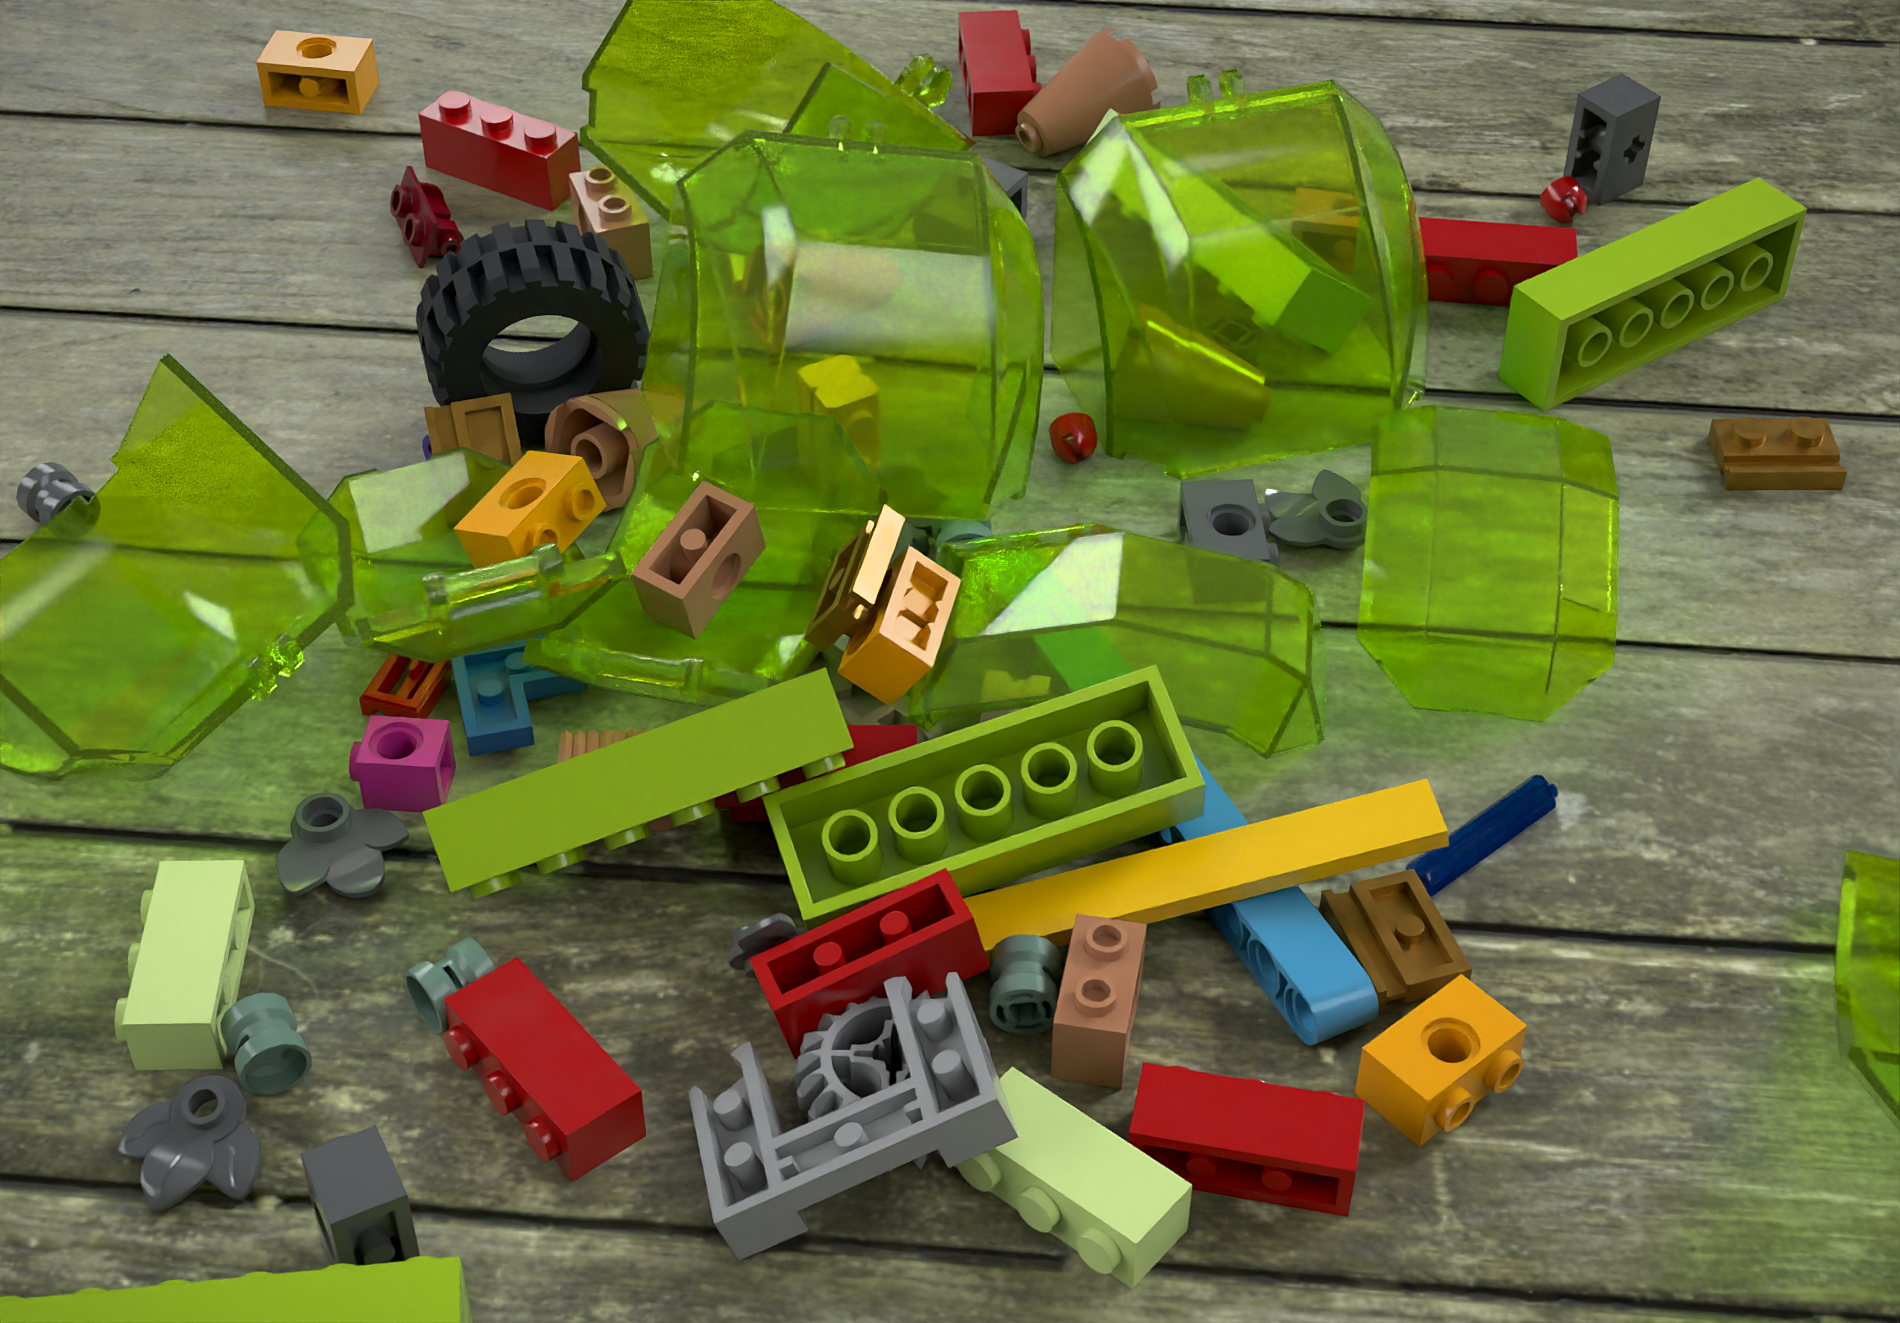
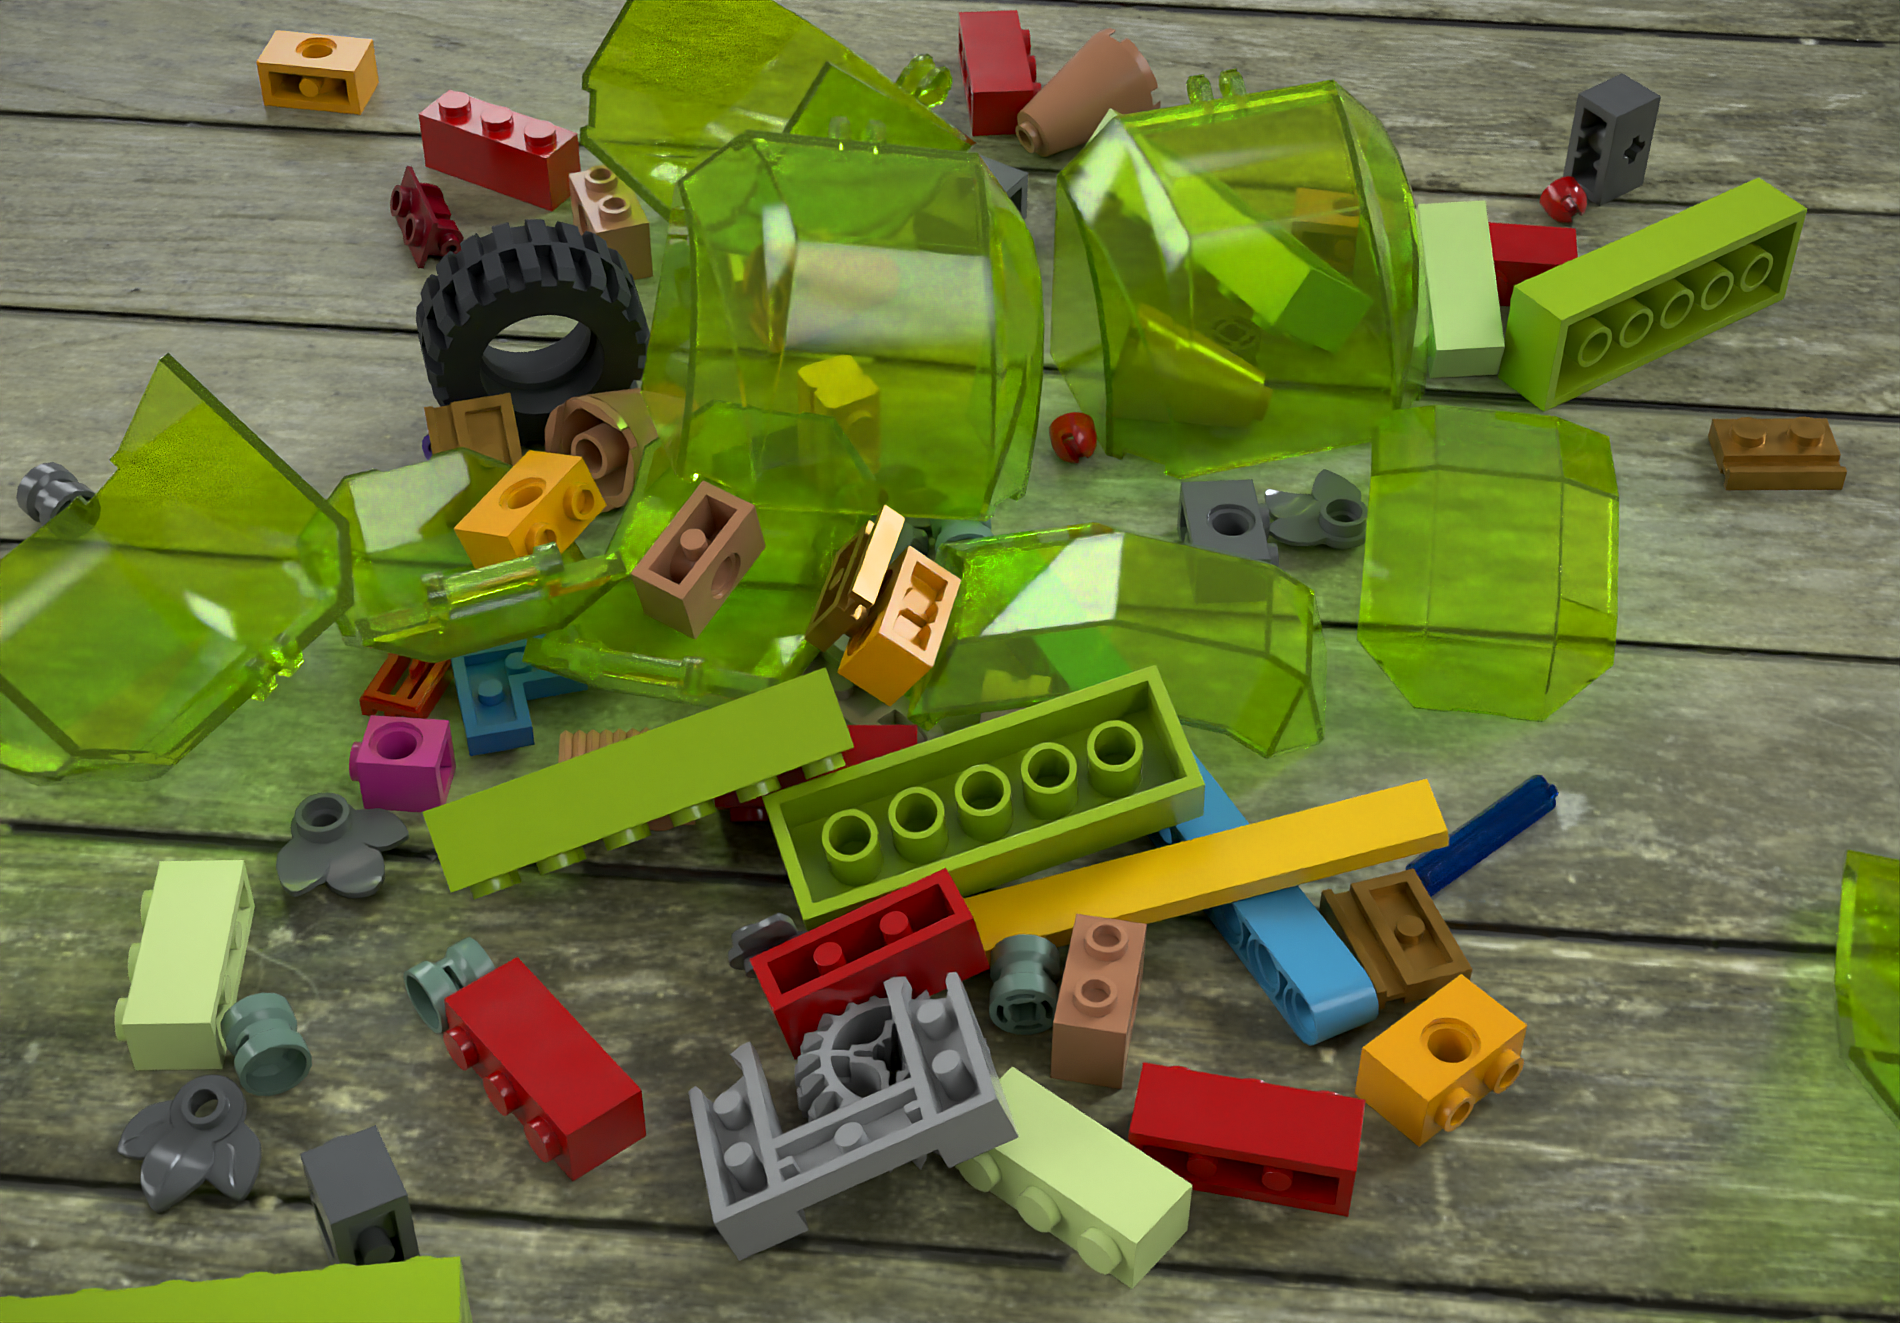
none -> yellowish green brick [1405,200,1505,378]

